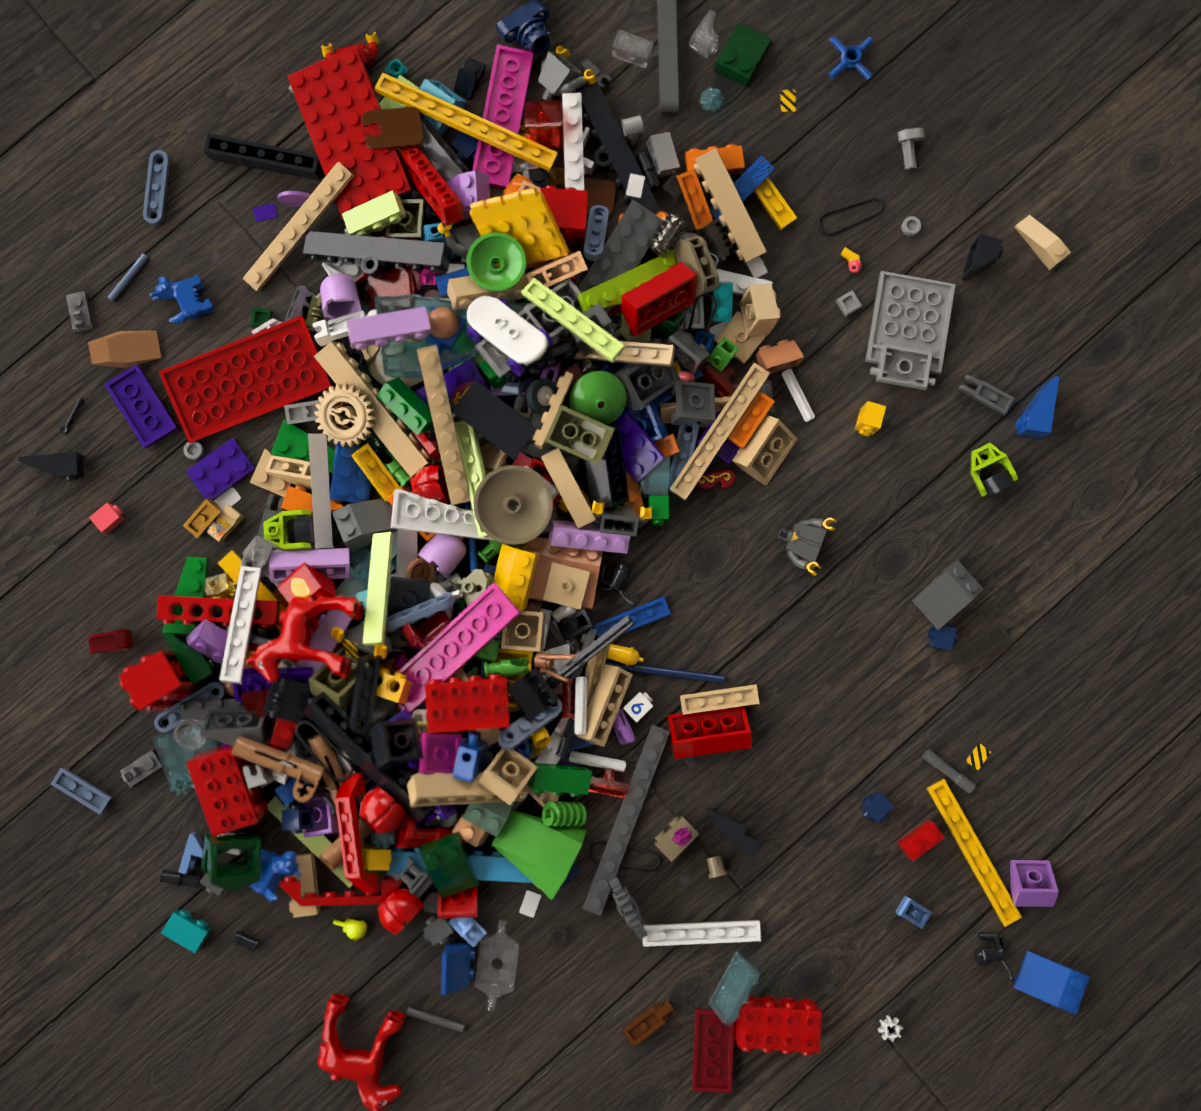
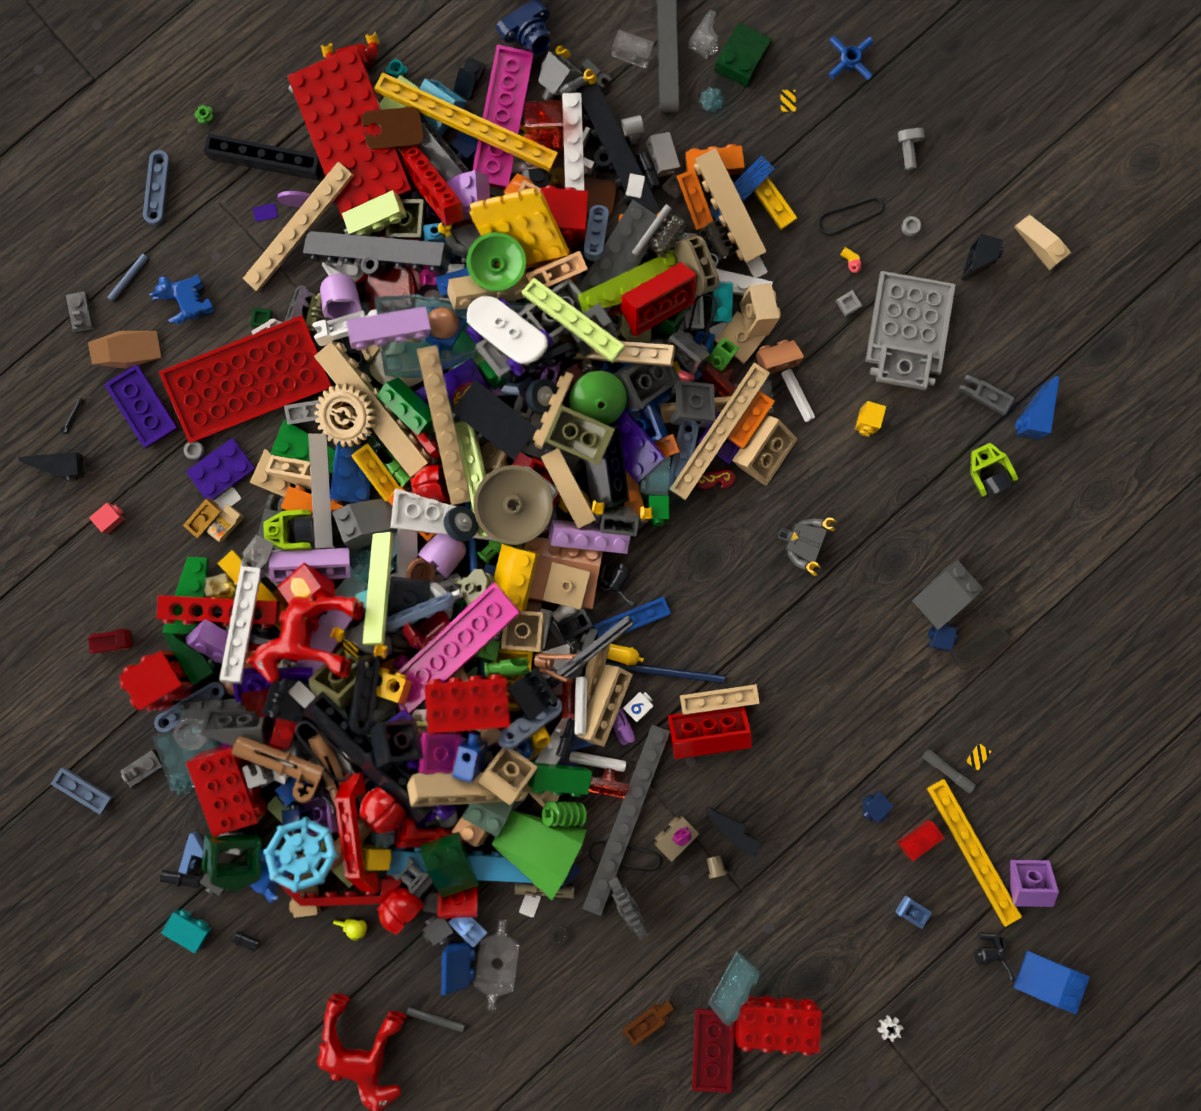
white plate [643,920,761,946] -> none
none -> bright green plate [195,105,213,124]
none -> medium azure plate [263,817,338,893]
none -> white sticker [288,681,316,708]
none -> black wheel [444,506,479,542]
none -> dark tan pin [515,882,574,899]
none -> light grey bar [631,205,672,257]

